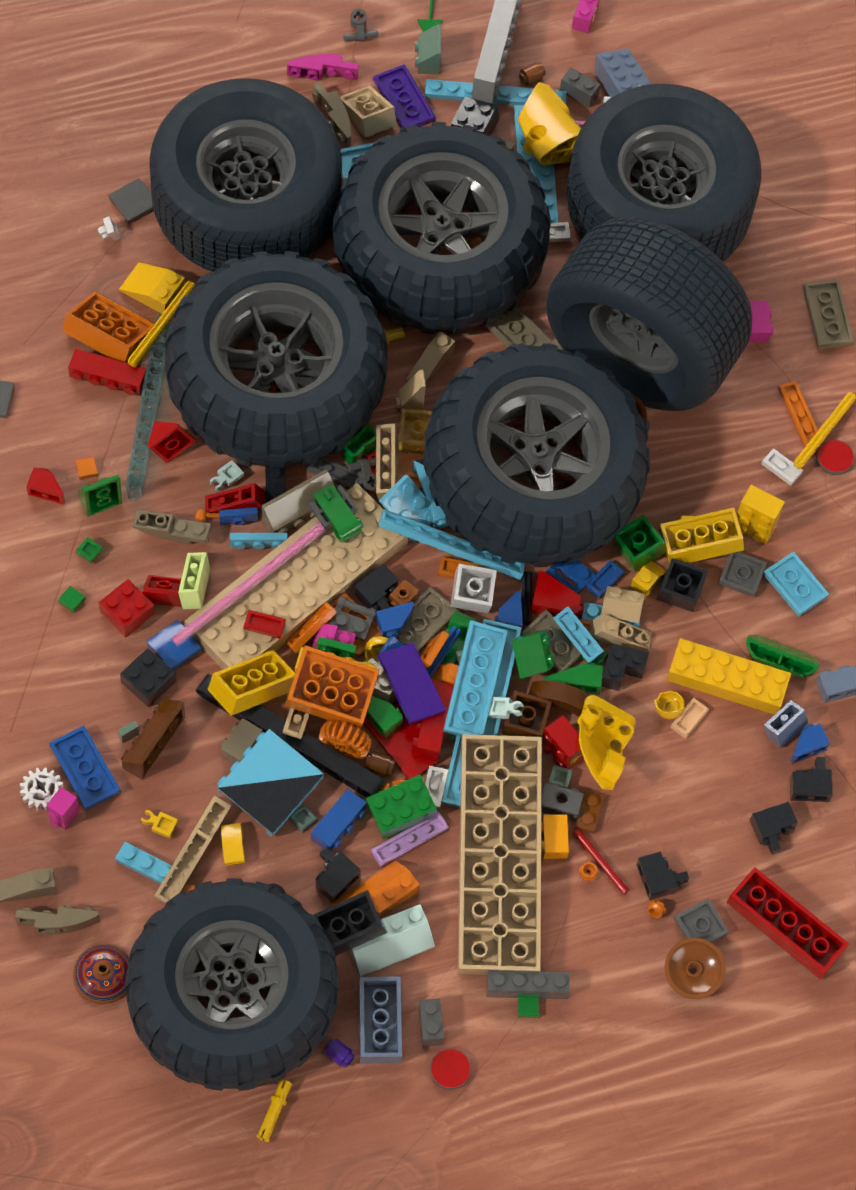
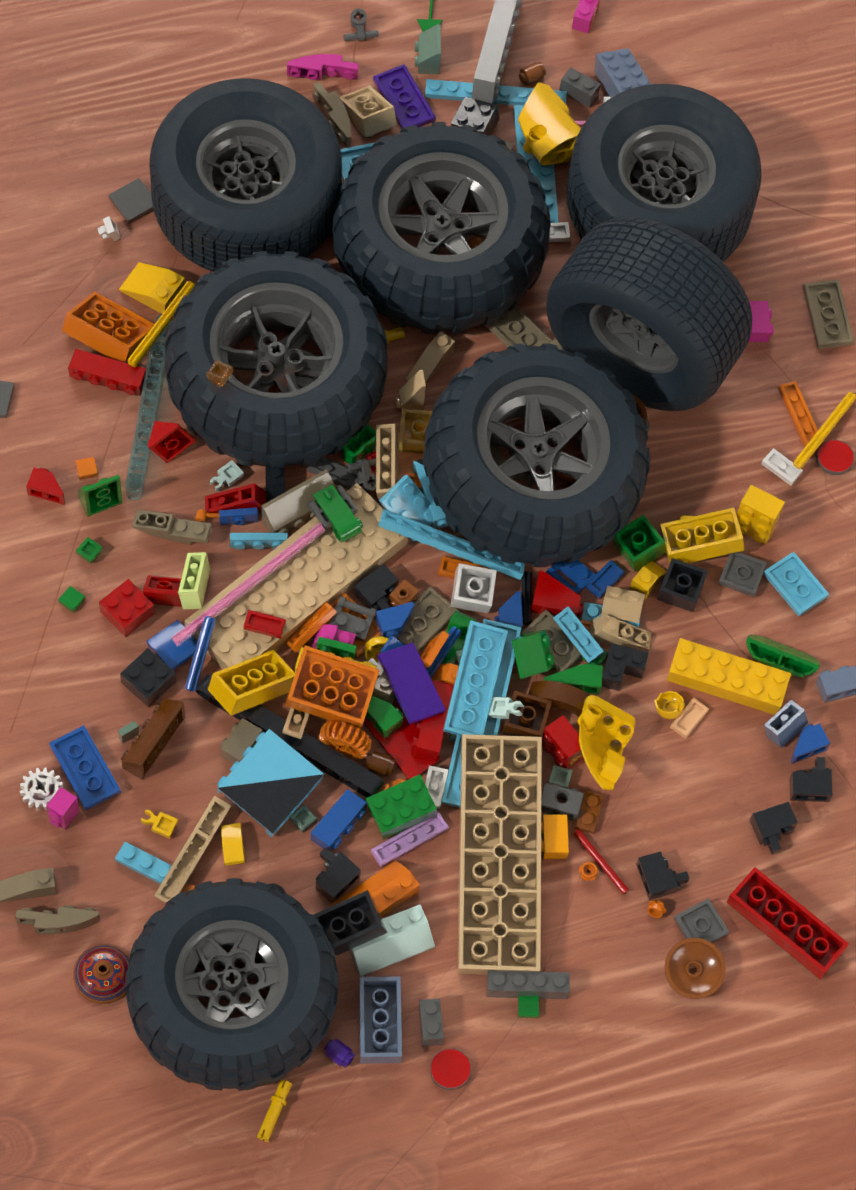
none -> blue axle [185,616,216,691]
none -> clear orange brick [206,360,233,387]

